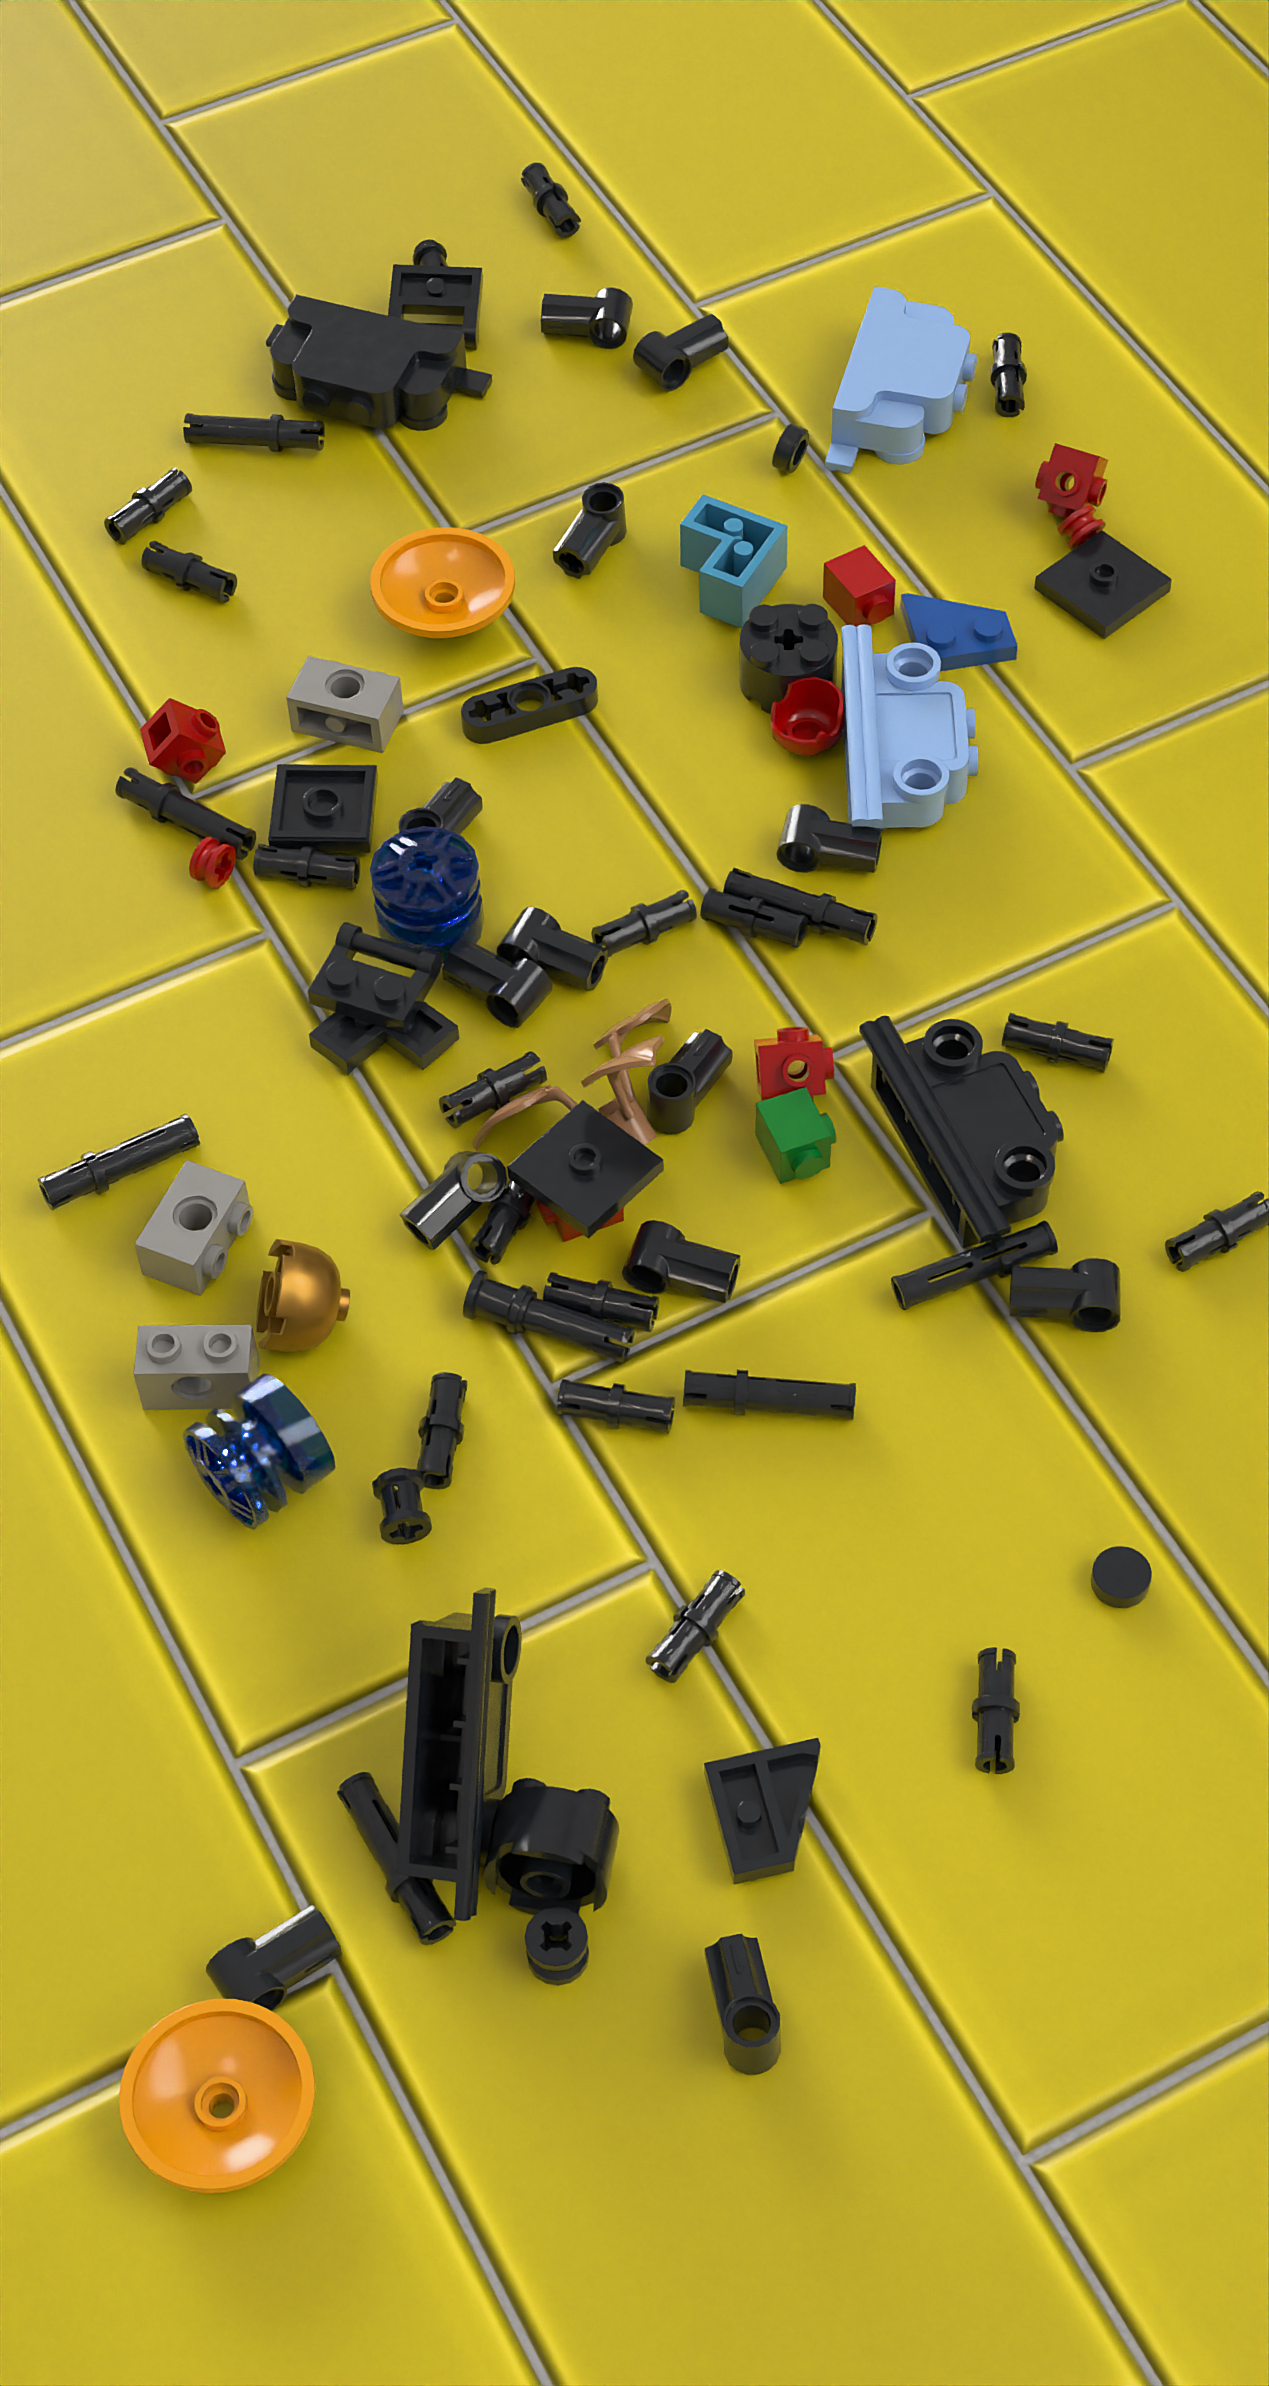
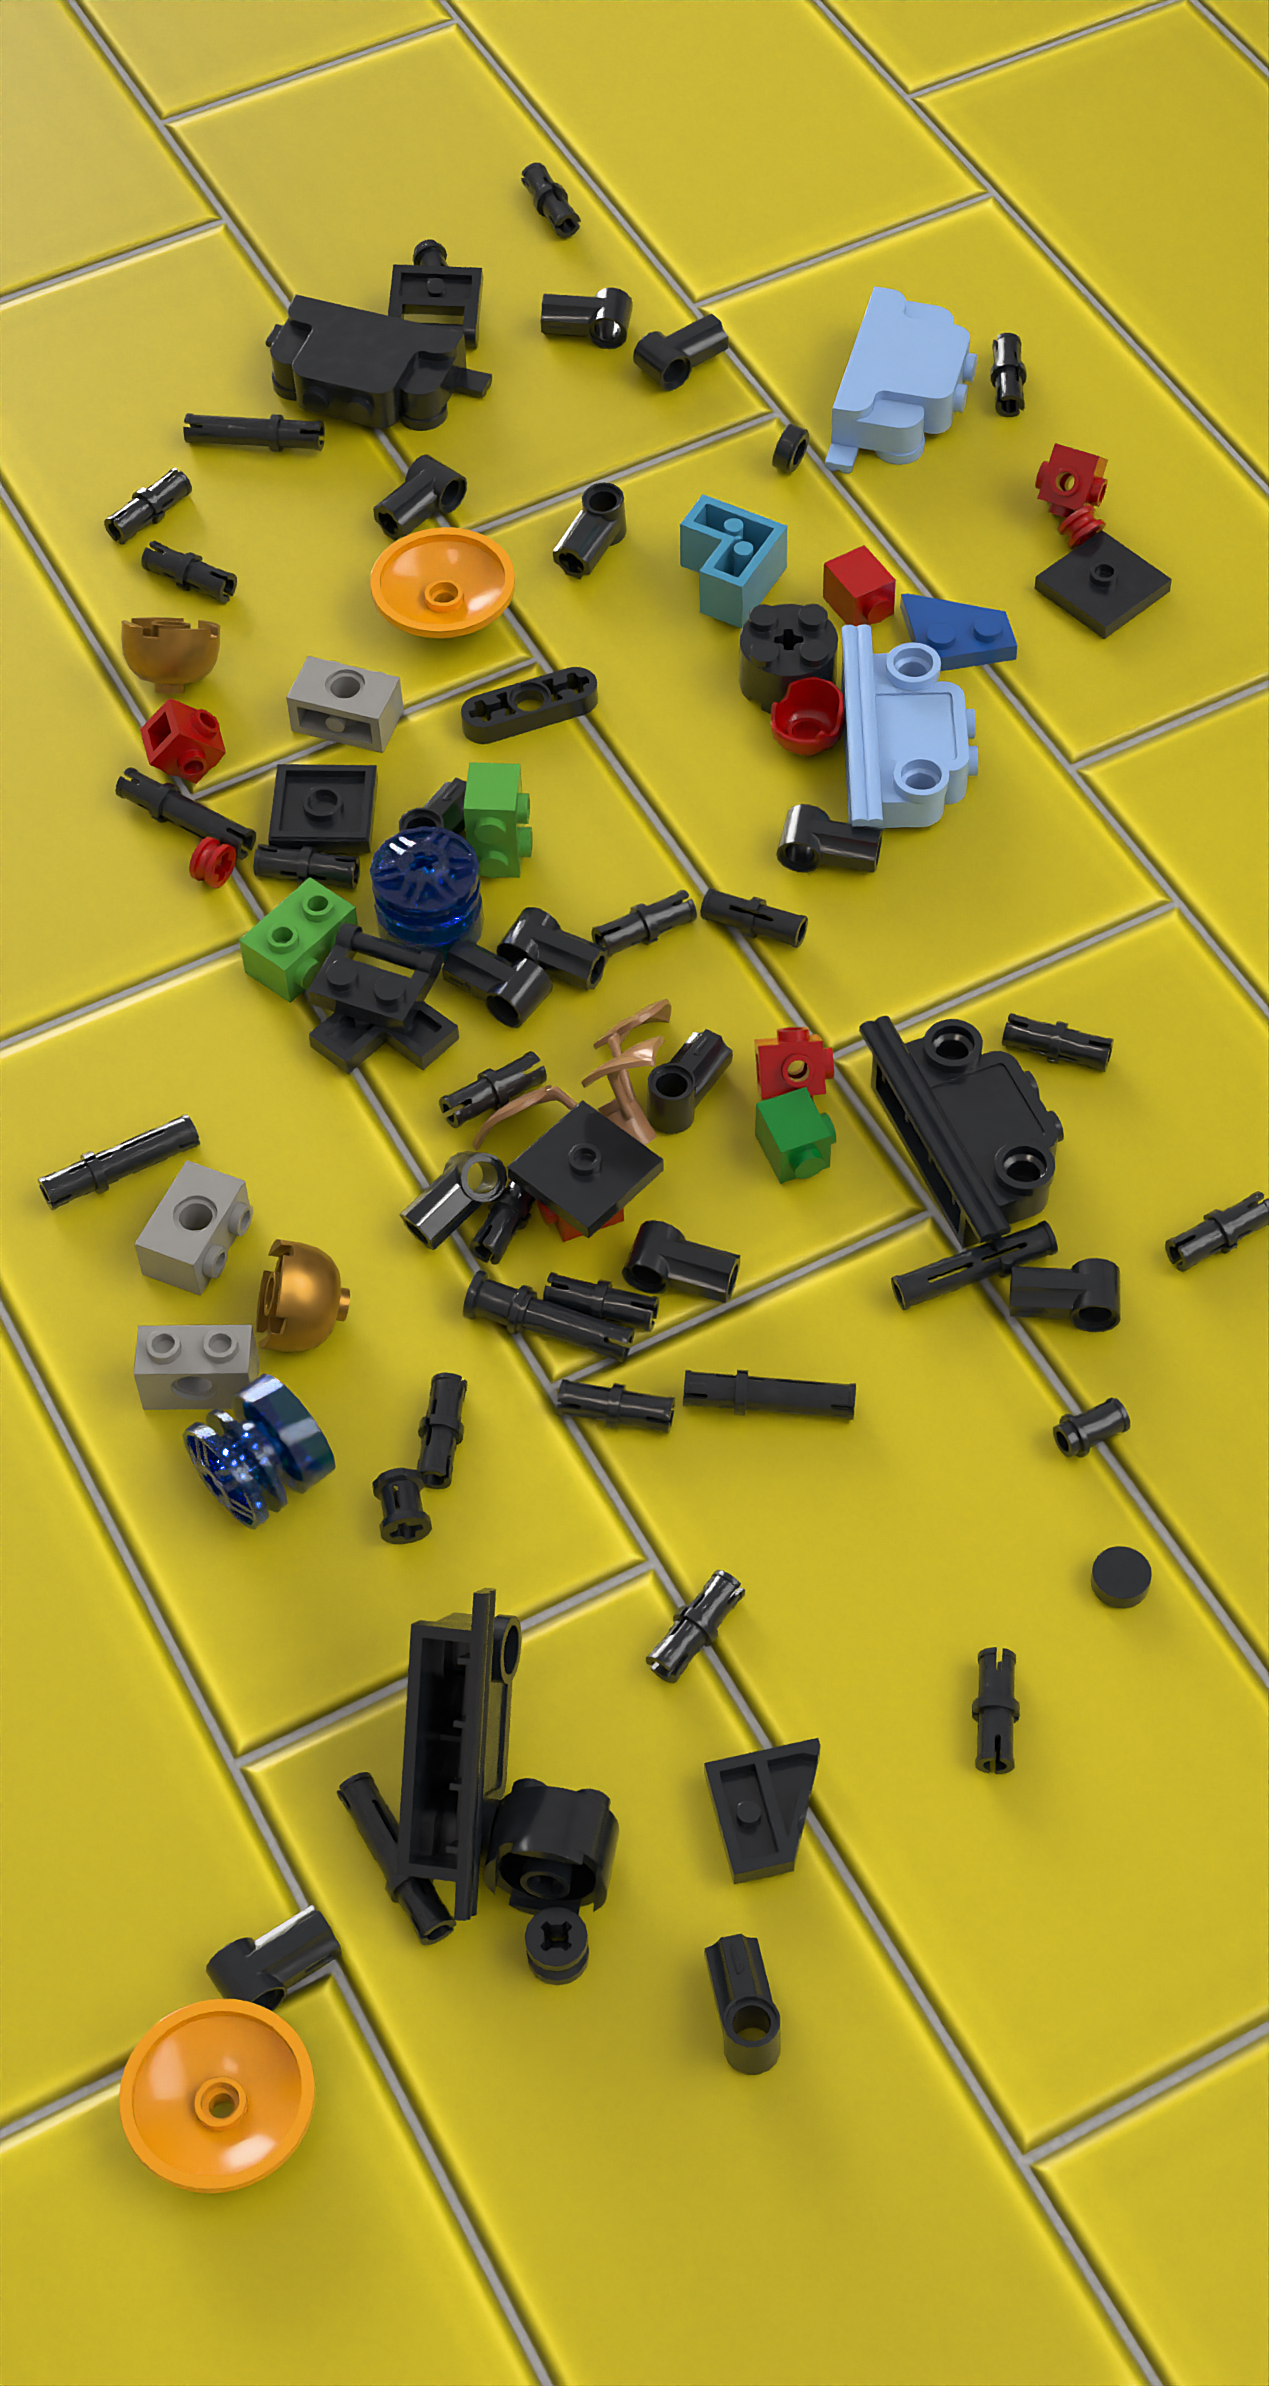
black pin [723,867,878,946] -> none
none -> pearl gold cylinder [121,617,220,694]
none -> bright green brick [239,877,358,1003]
none -> black piece [373,455,467,541]
none -> bright green brick [463,762,533,878]
none -> black pin [1053,1397,1130,1458]

